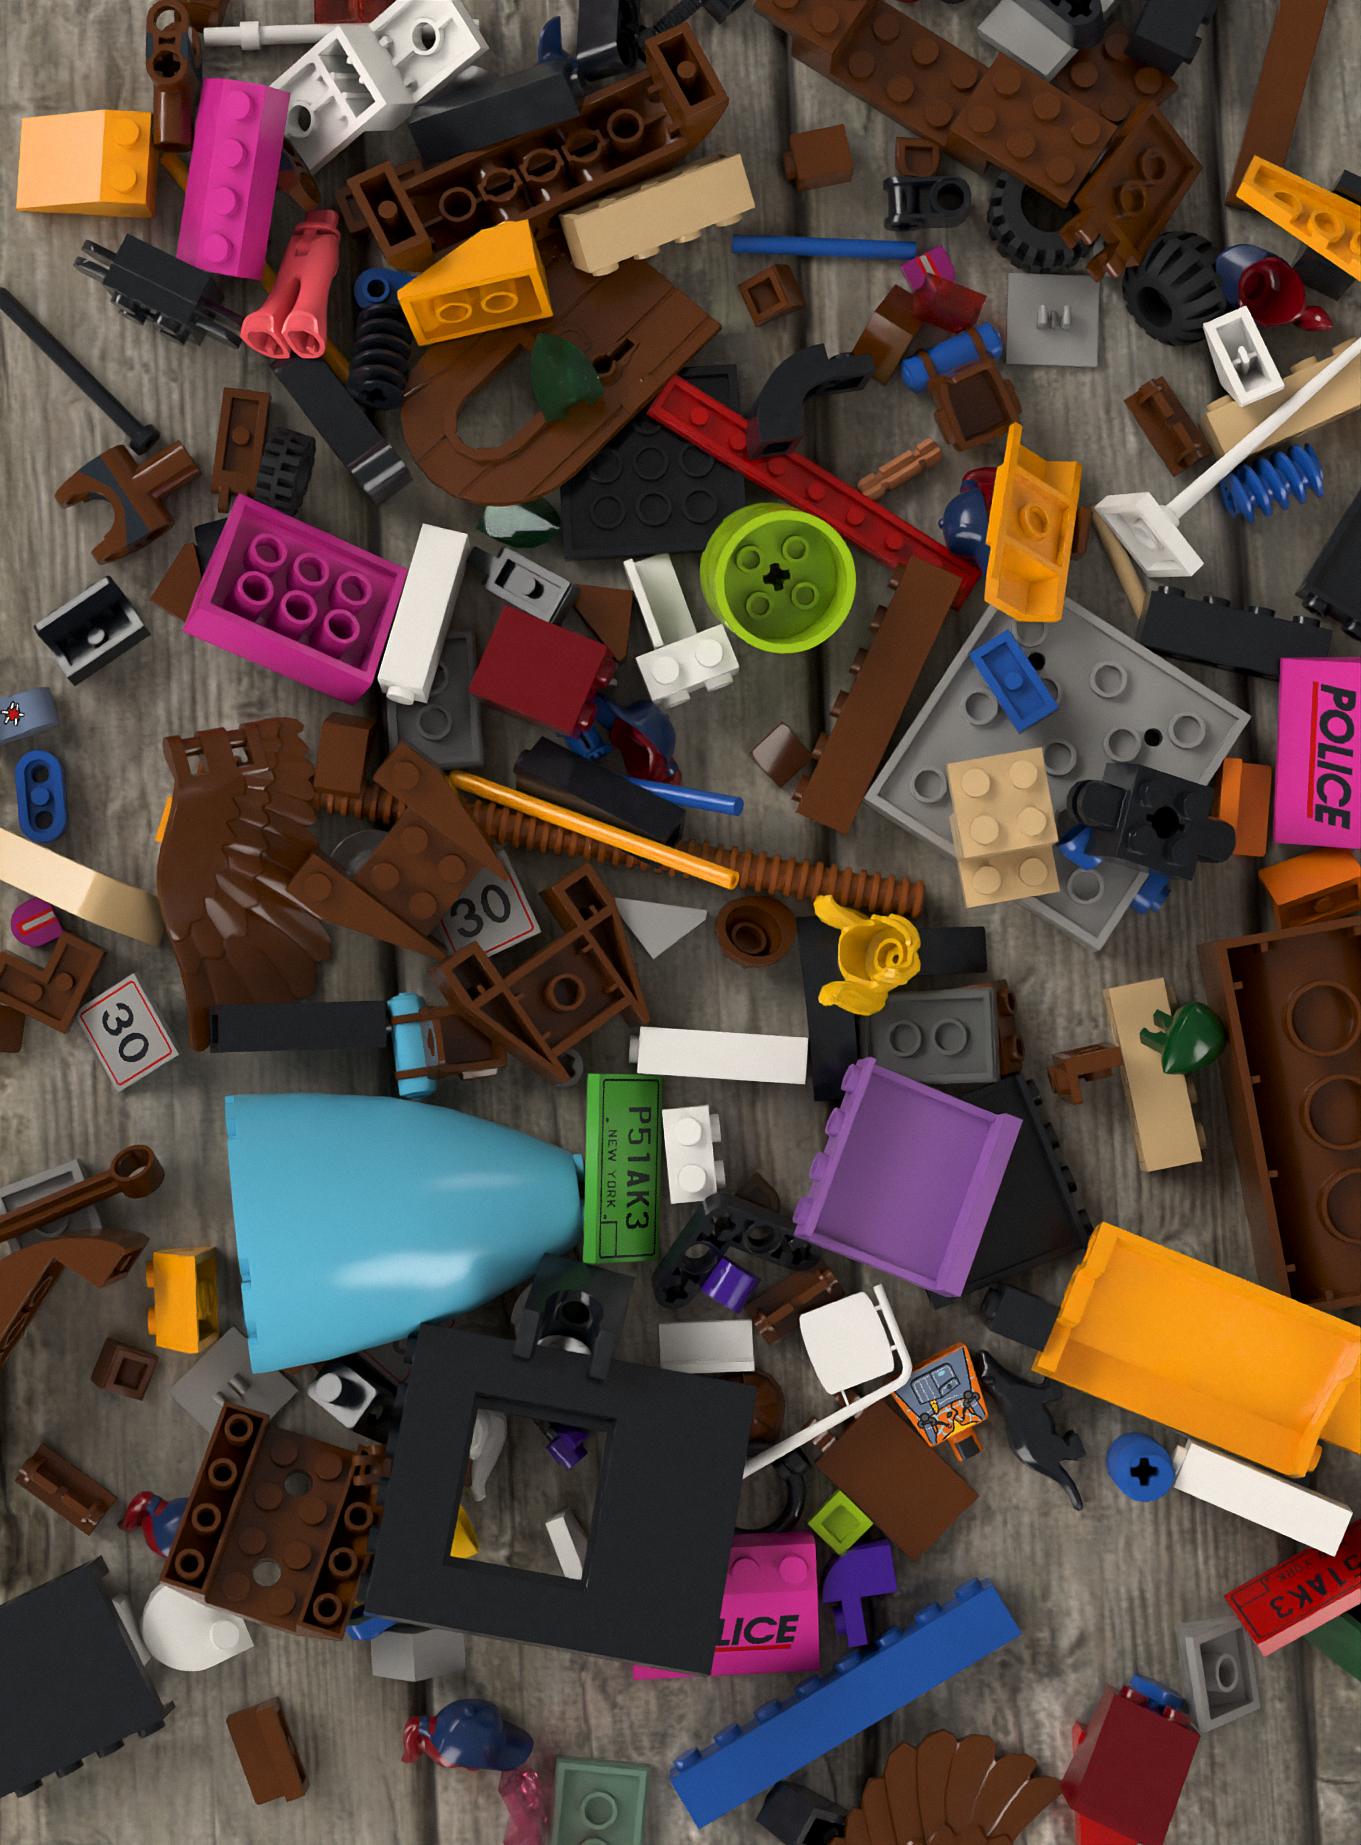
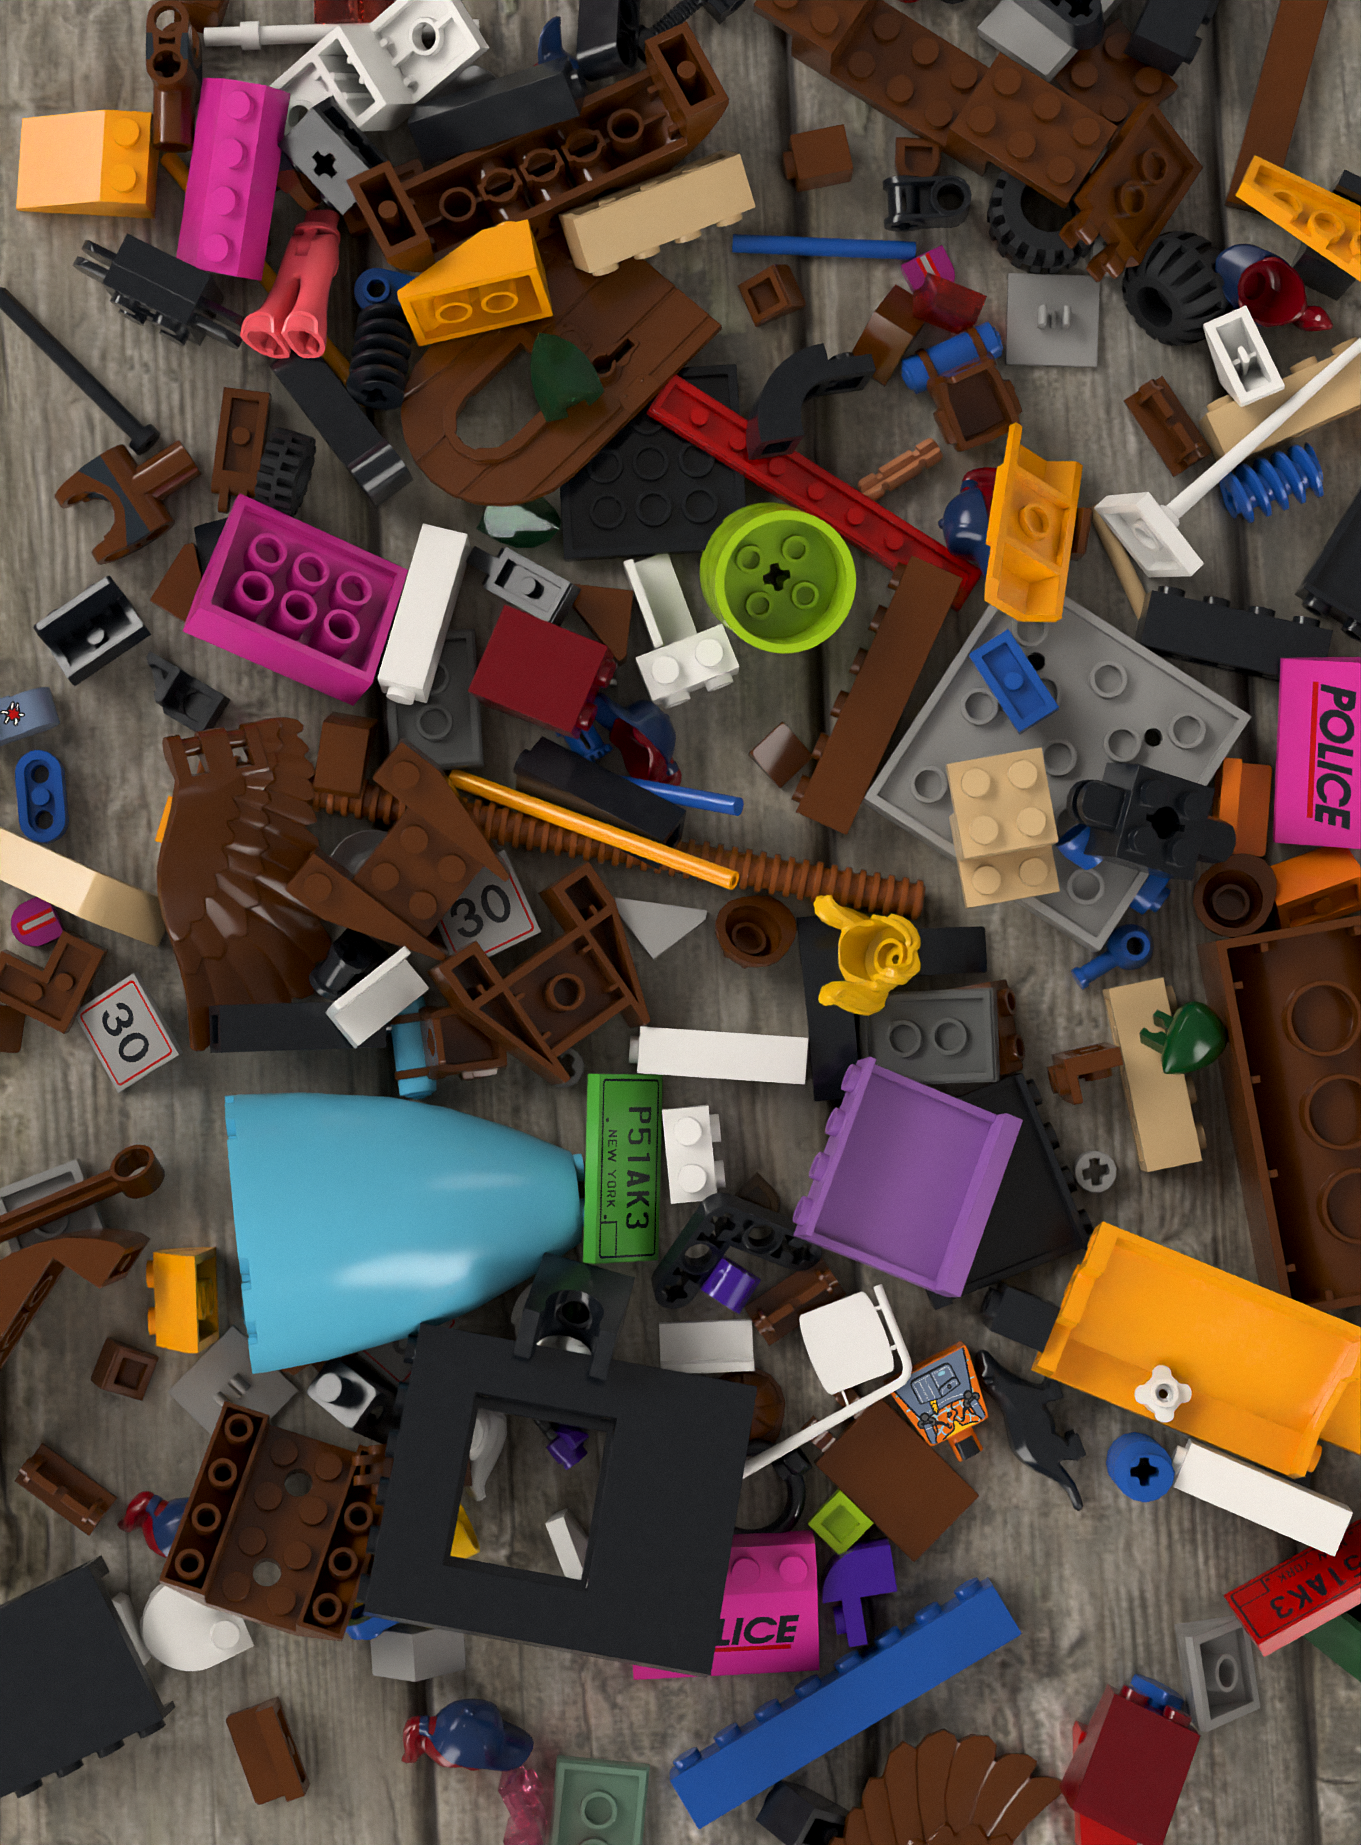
none -> black slope [146,651,231,732]
none -> brick [277,97,394,215]
none -> black piece [309,928,388,1001]
none -> white panel [325,946,429,1049]
none -> blue bar [1071,924,1154,990]
none -> light grey bush [1072,1150,1117,1193]
none -> white plate [1134,1365,1192,1423]
none -> reddish brown piece [1193,853,1277,938]

